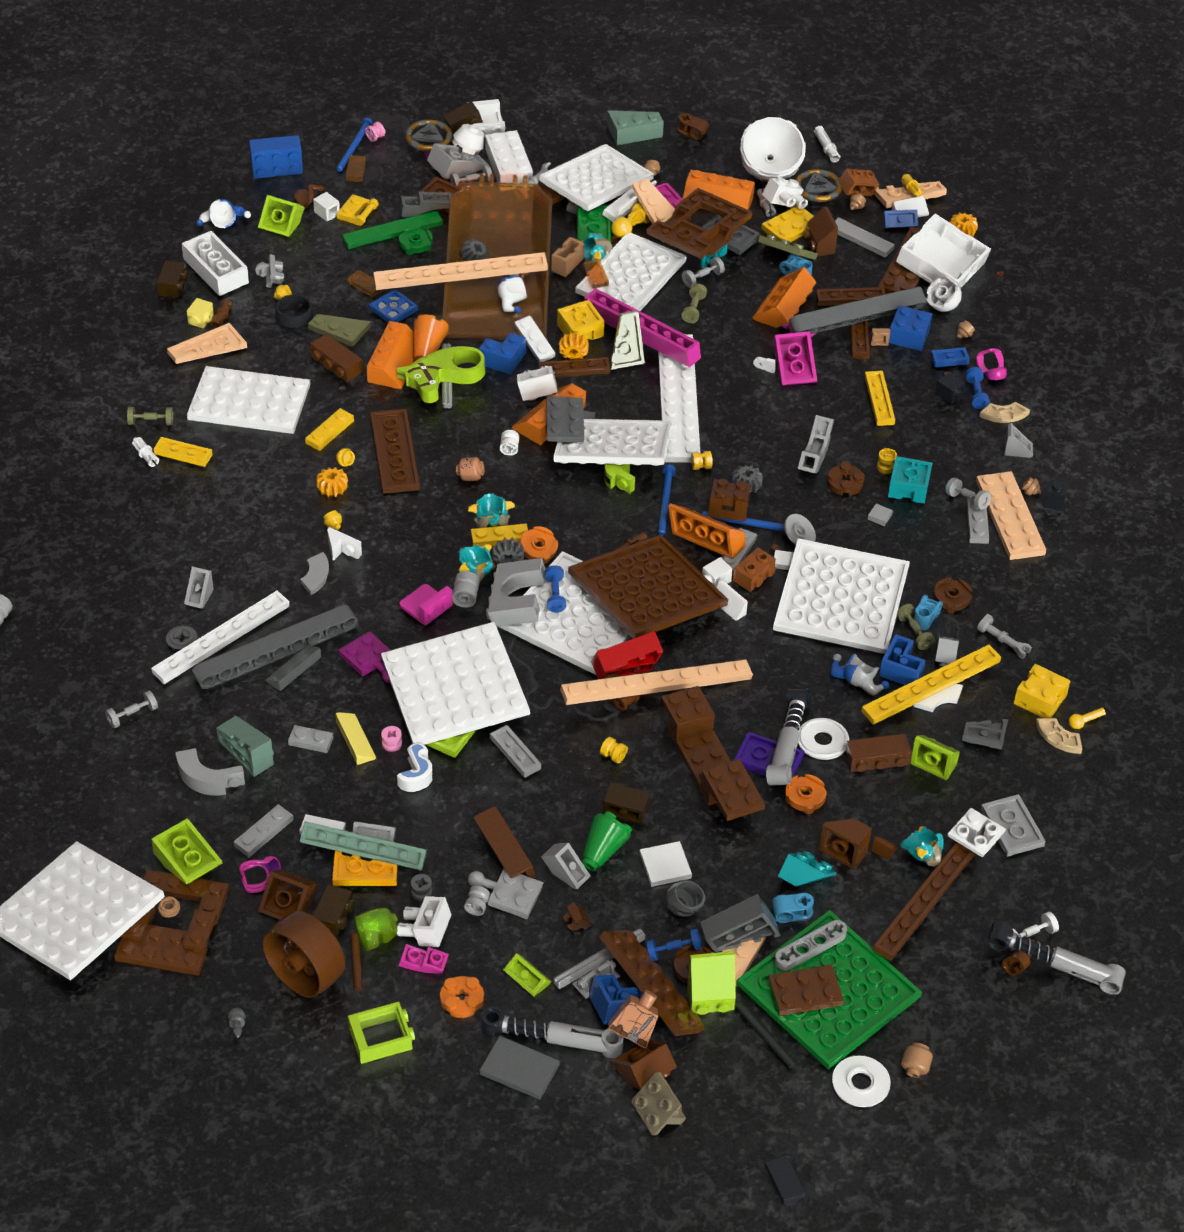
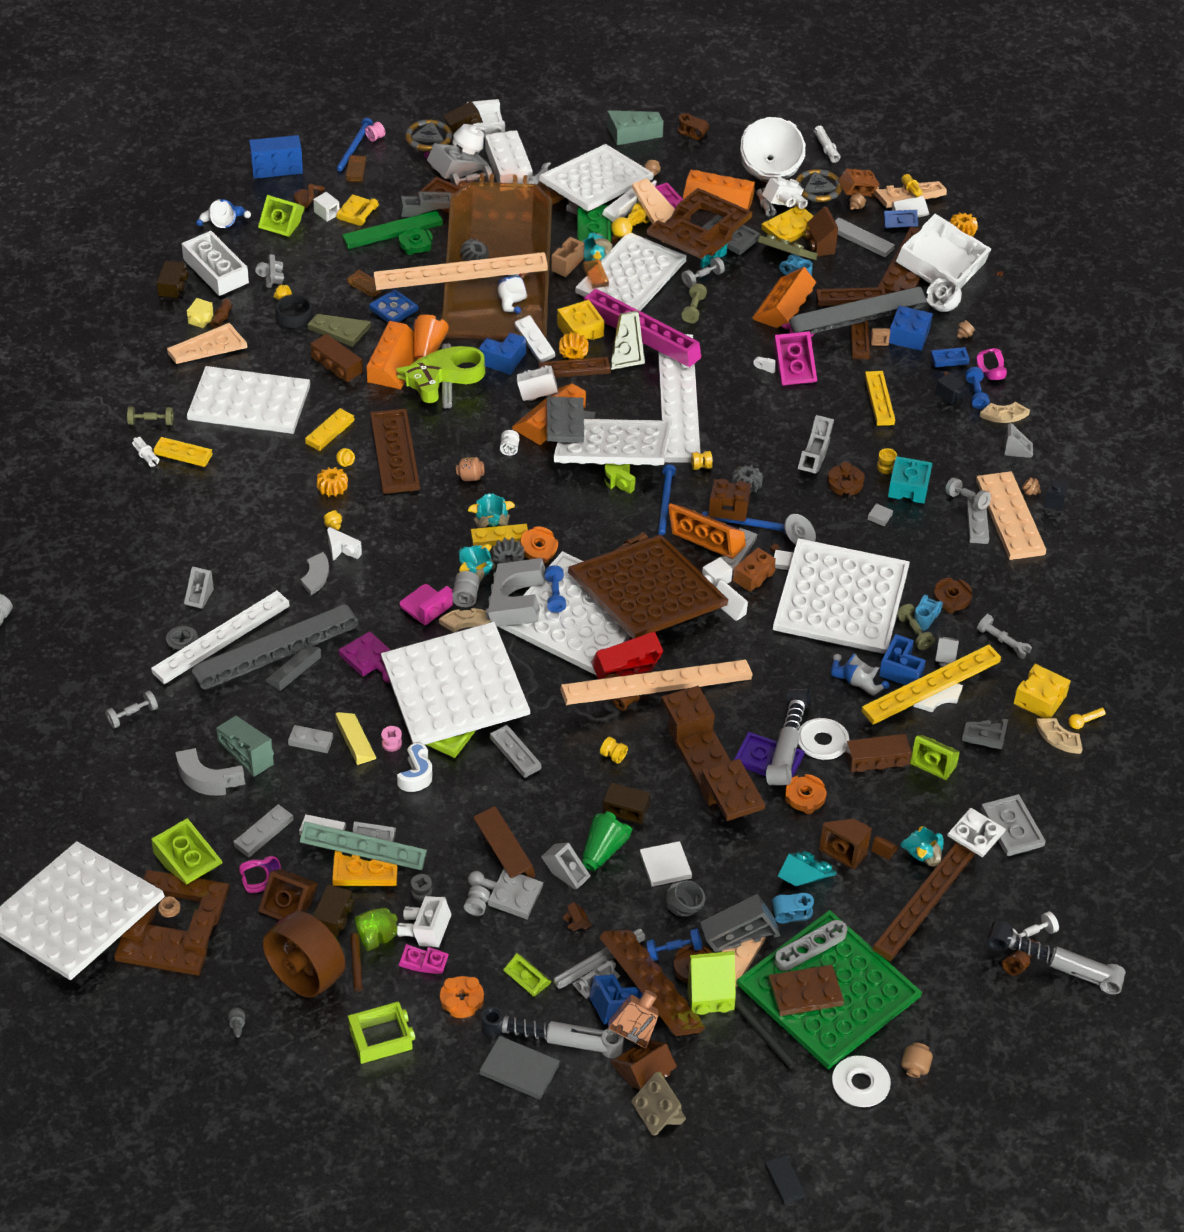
none -> tan tile [439,608,491,632]

